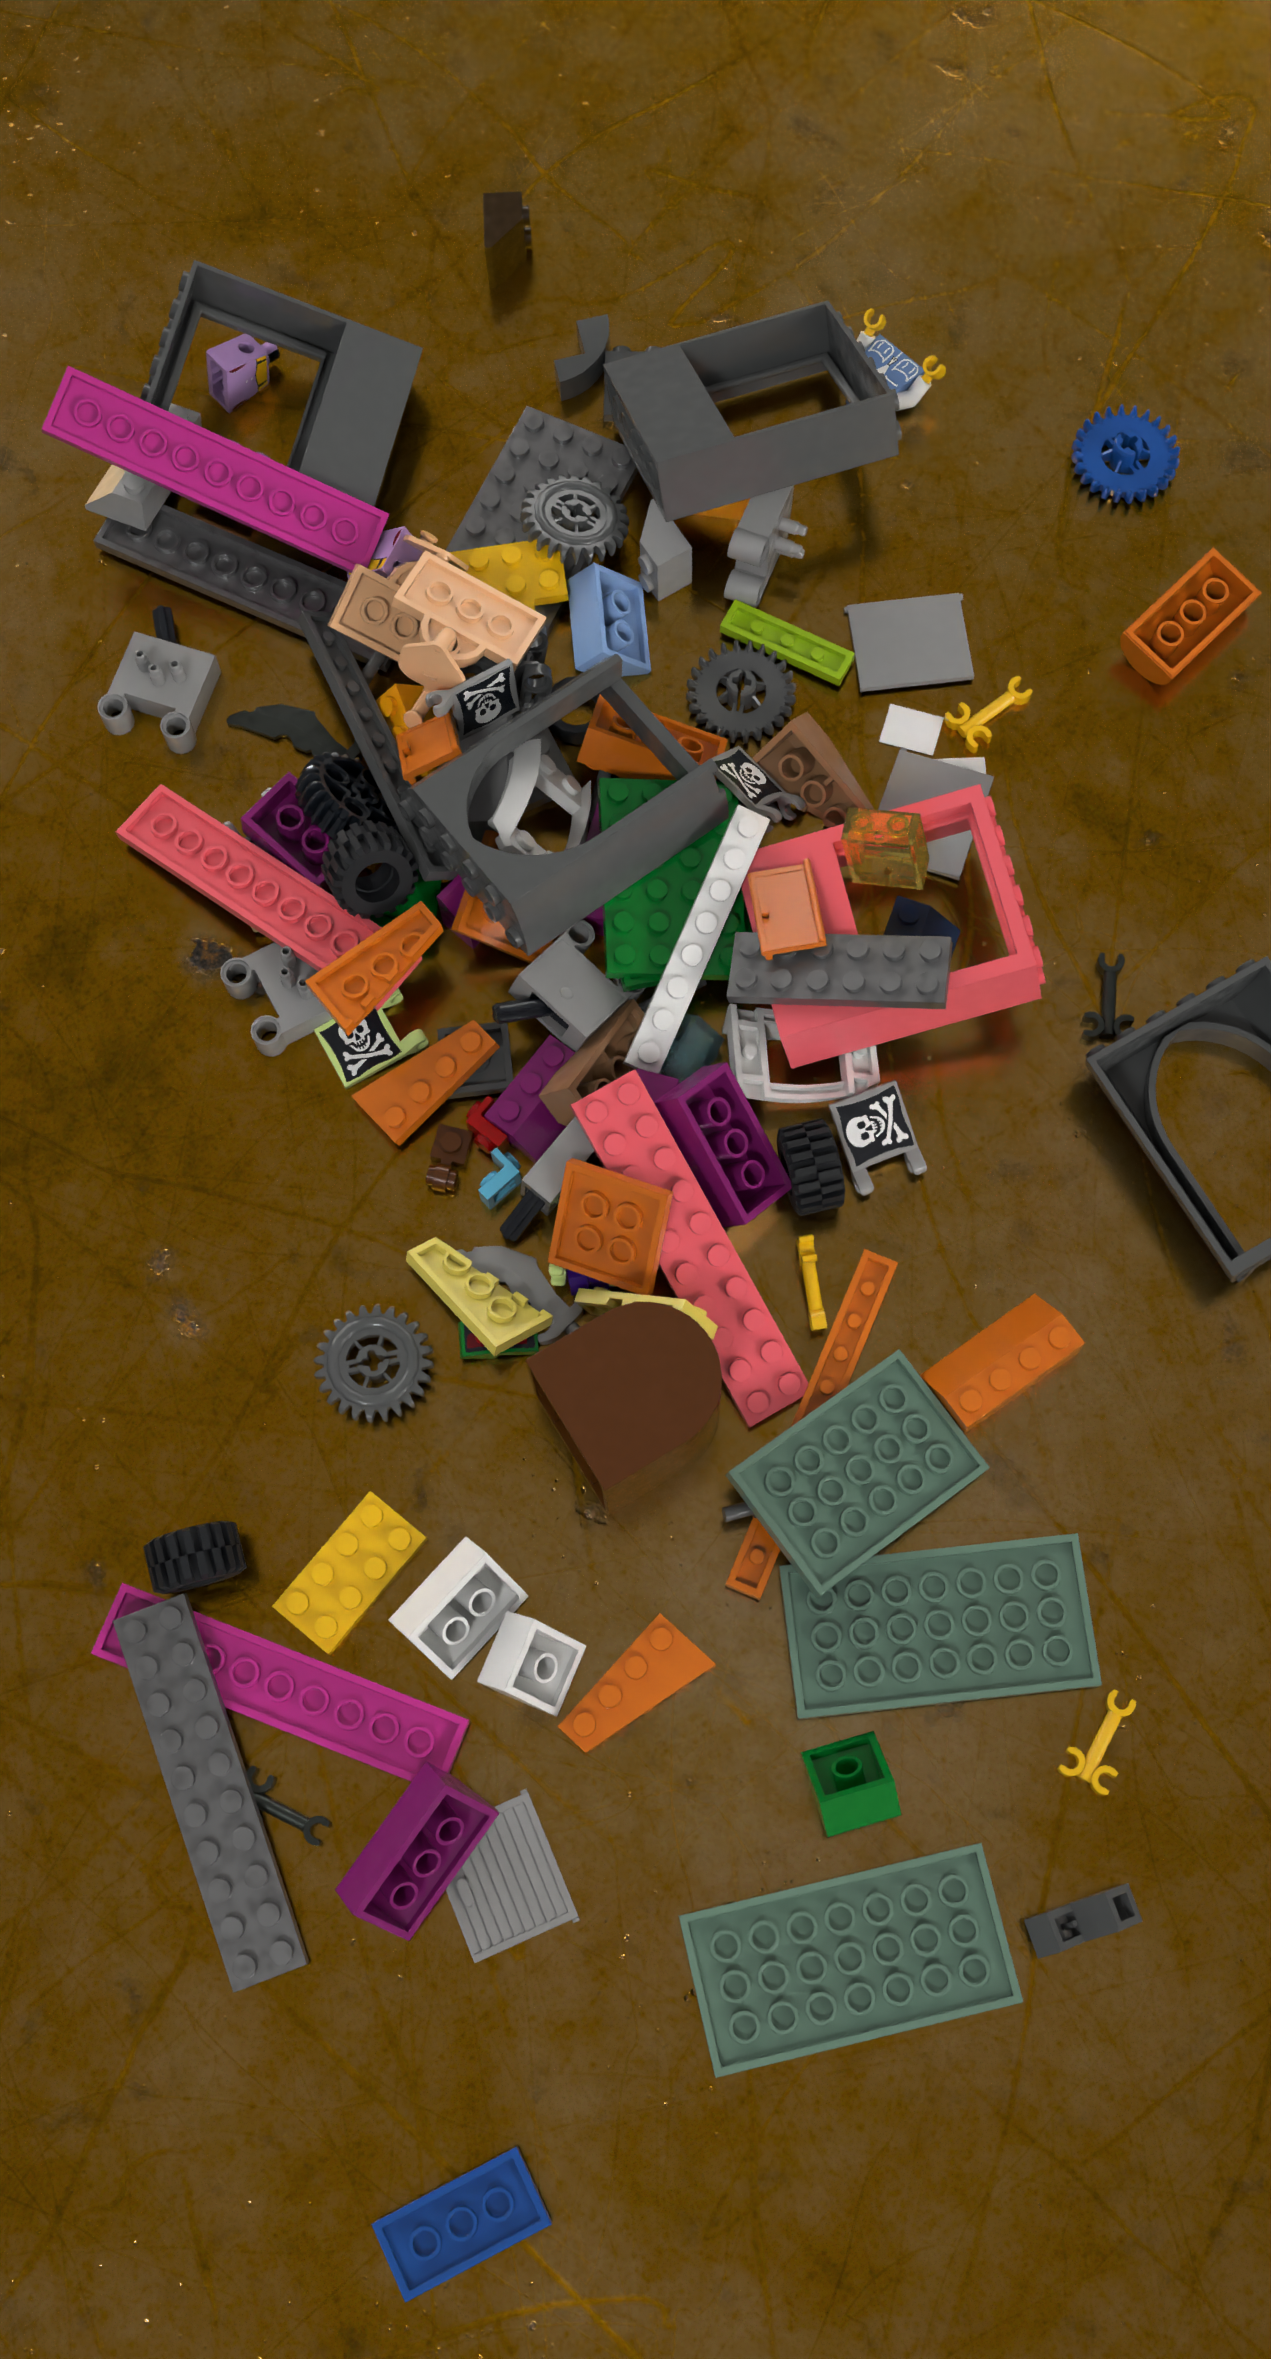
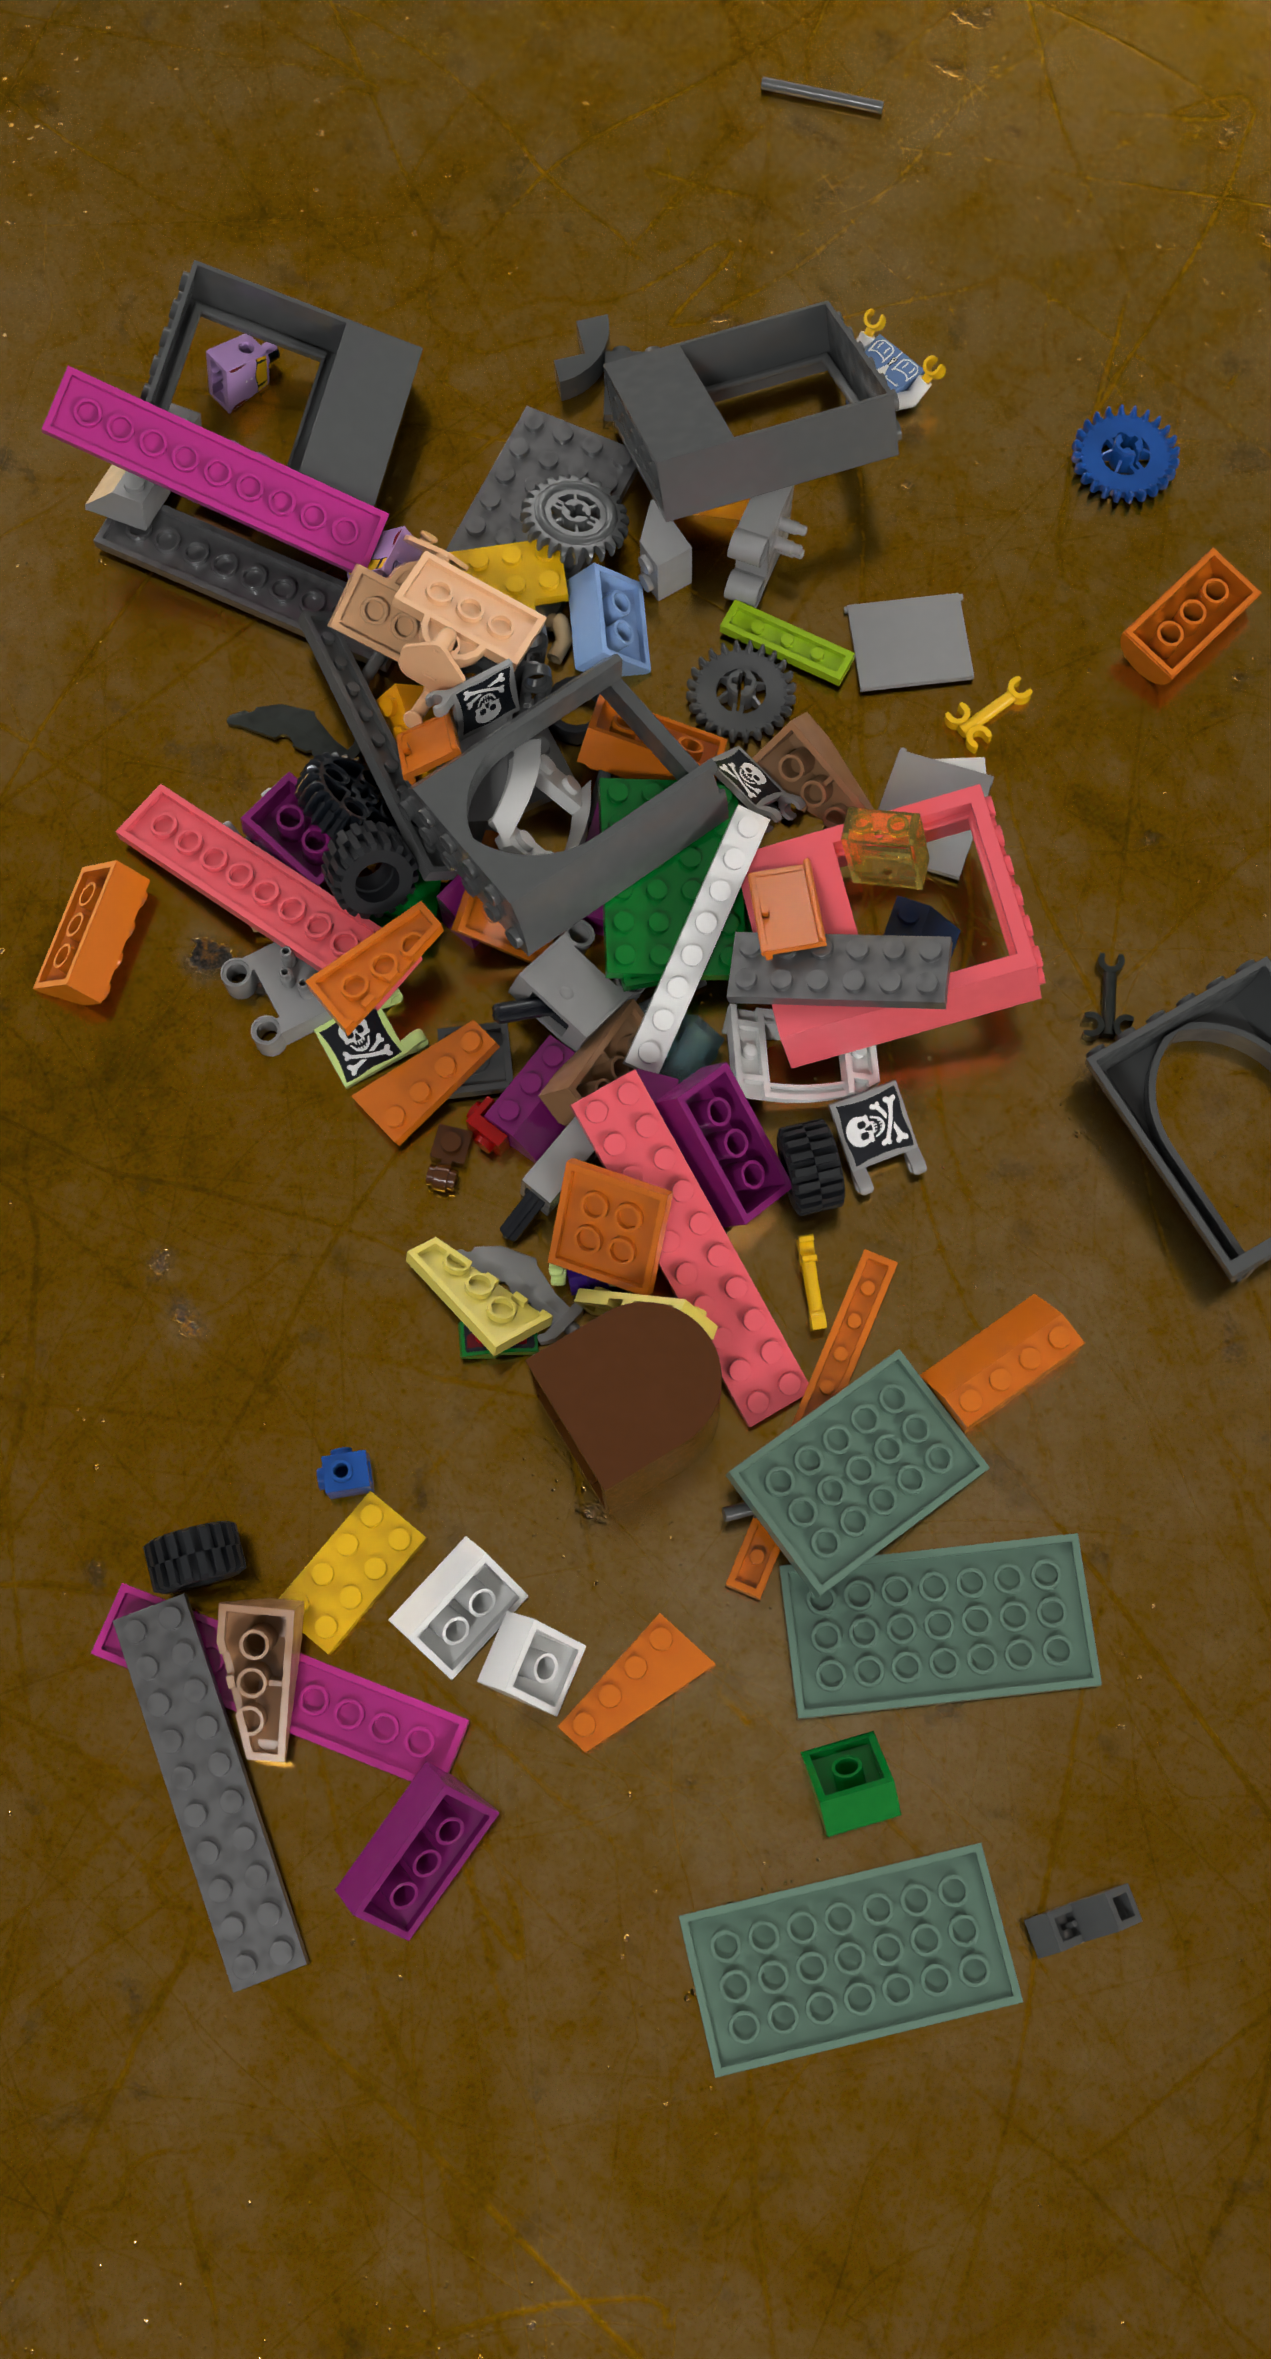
light grey piece [97,605,221,754] -> none
pearl dark grey bar [247,1766,332,1846] -> none
dark grey gear [313,1304,435,1424] -> none
blue plate [371,2146,552,2303] -> none
light grey piece [446,1788,580,1963] -> none
medium azure bracket [478,1148,522,1210] -> none
dark brown slope [483,191,532,289] -> none
white sticker [879,704,944,756] -> none
yellow bar [1057,1689,1136,1796] -> none
none -> orange slope [33,860,150,1005]
none -> medium nougat wedge [216,1598,304,1763]
none -> blue brick [317,1447,374,1499]
none -> tan arm [545,613,573,664]
none -> dark grey bar [761,76,884,114]

